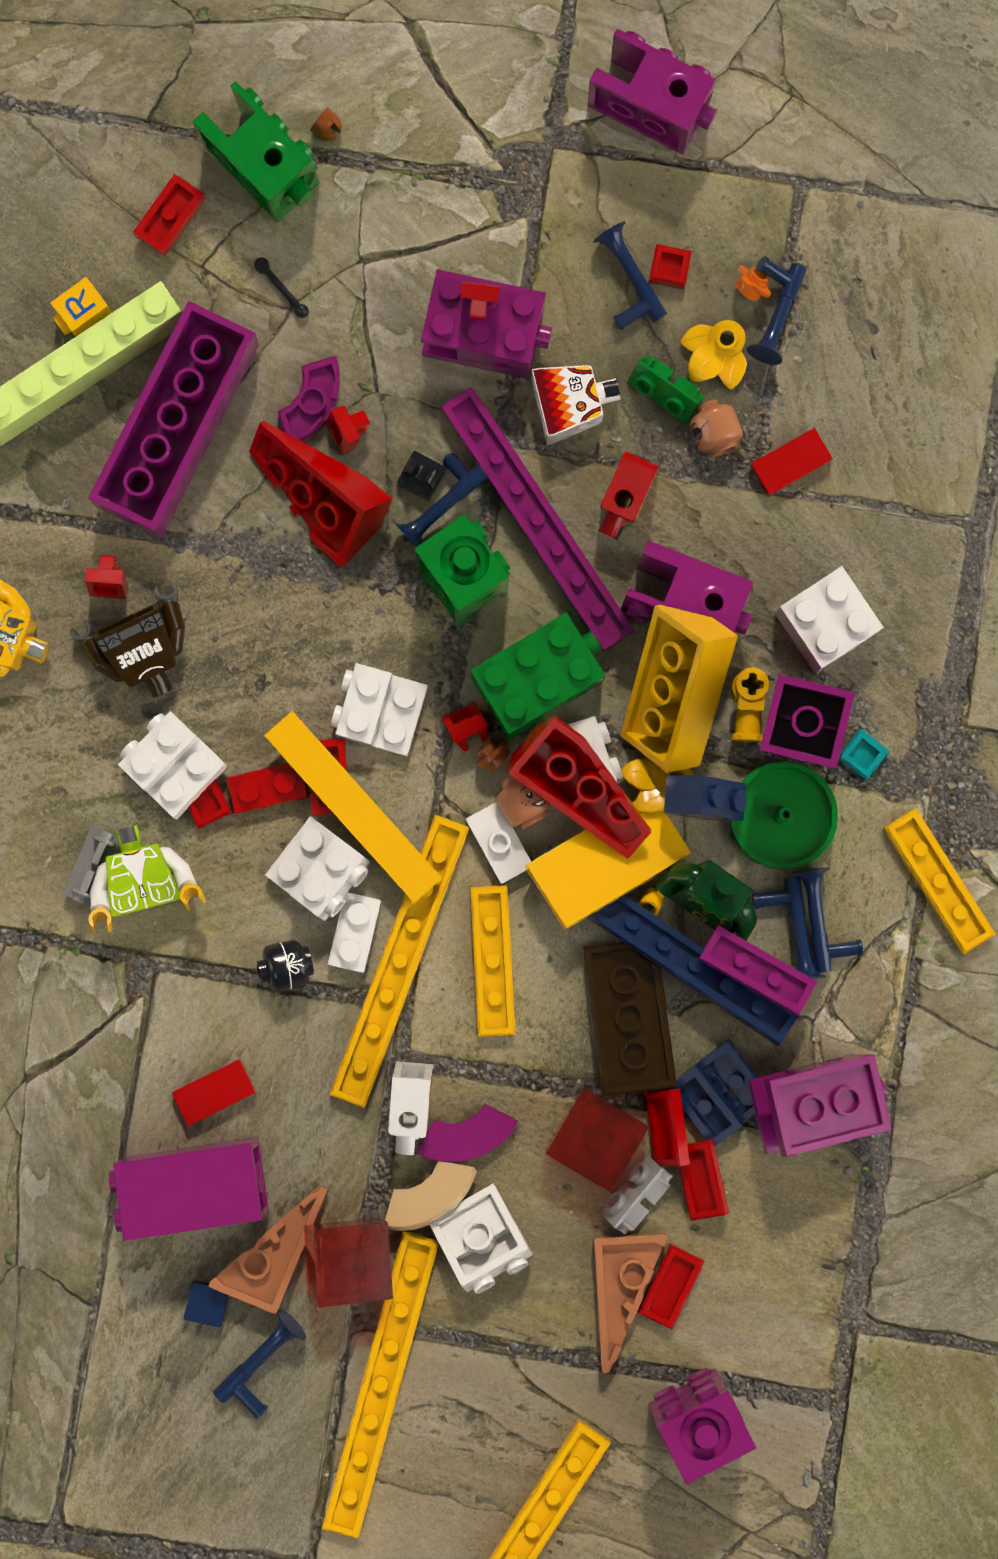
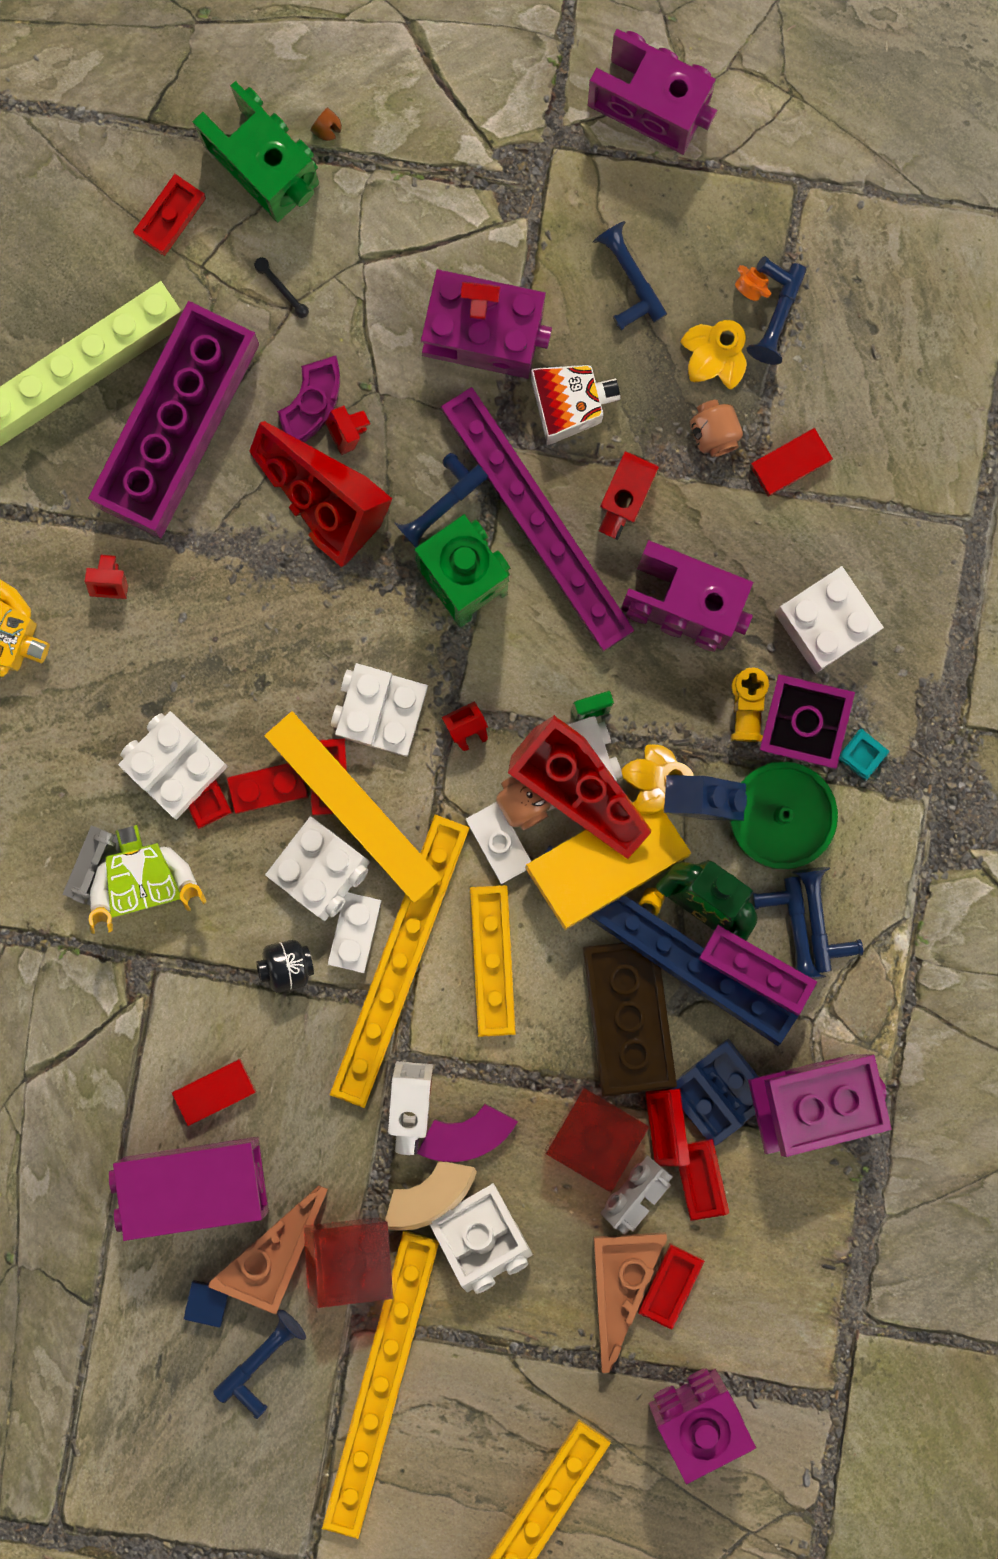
yellow brick [50,277,112,337] -> none
dark brown torso [70,582,185,698] -> none
black tile [397,450,447,502] -> none
green torso [470,612,606,740] -> none
dark orange plate [476,738,511,772] -> none
yellow slope [620,605,738,773] -> none
green hinge [627,355,705,424] -> none
red tile [648,244,692,290] -> none
yellow tile [883,808,996,954] -> none
none -> green tile [571,690,614,722]

